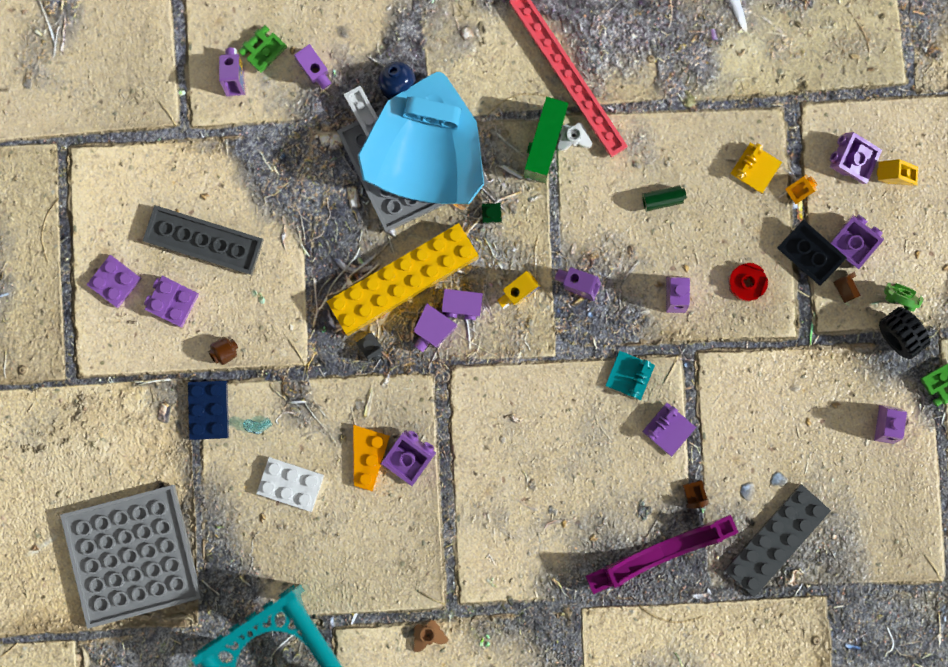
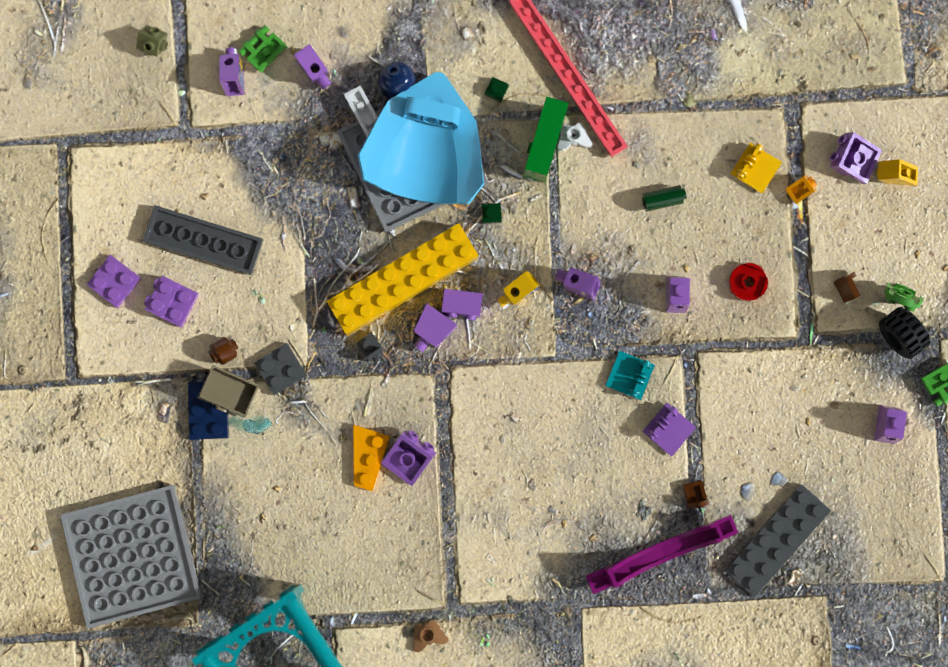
white plate [257,457,324,512] -> none
black plate [777,219,847,286] -> none
medium lavender plate [830,214,884,269] -> none
none -> olive brick [136,25,168,57]
none -> dark tan container [197,365,259,418]
none -> dark grey plate [254,343,307,396]
none -> dark green plate [484,76,509,103]

